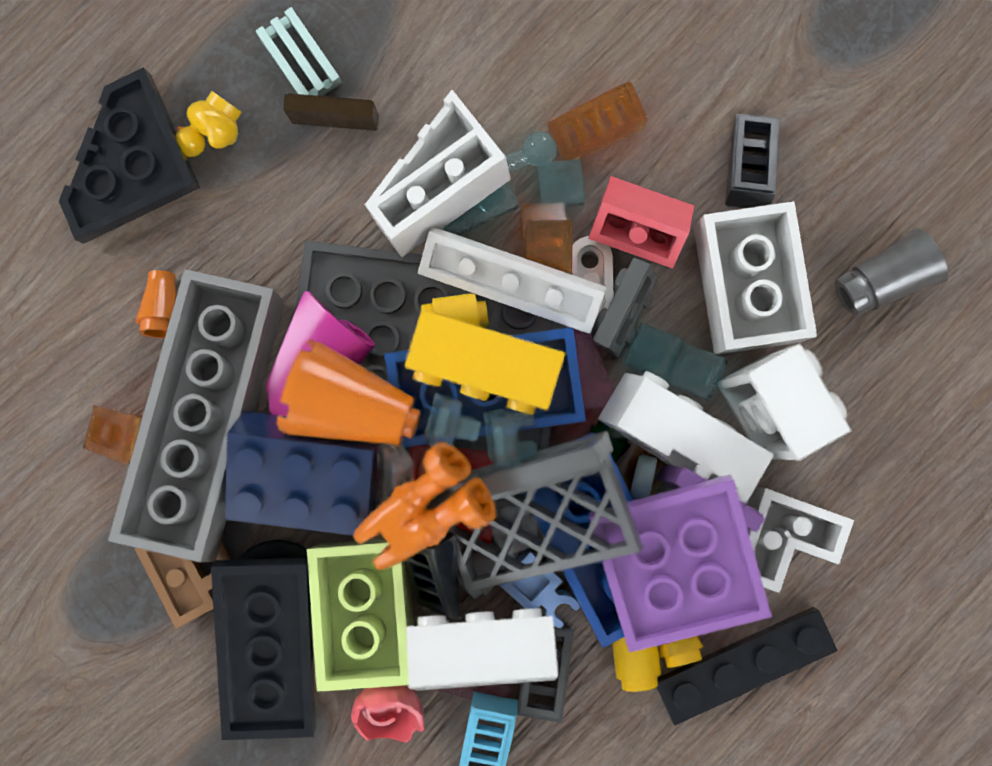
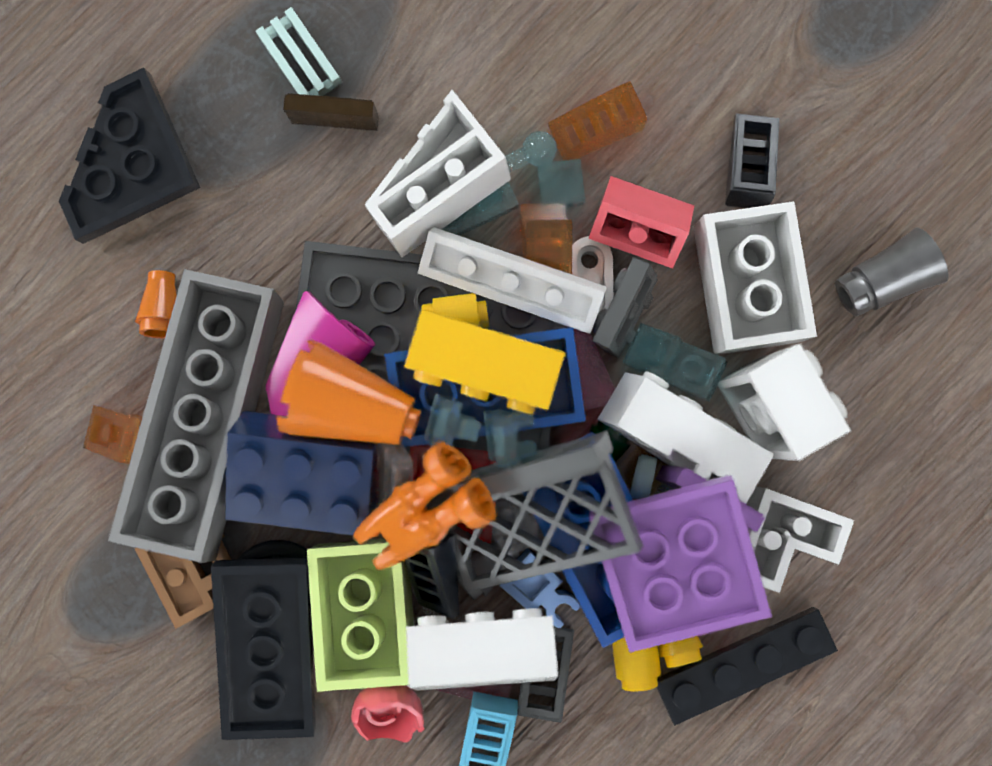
yellow animal [176,91,242,157] -> none

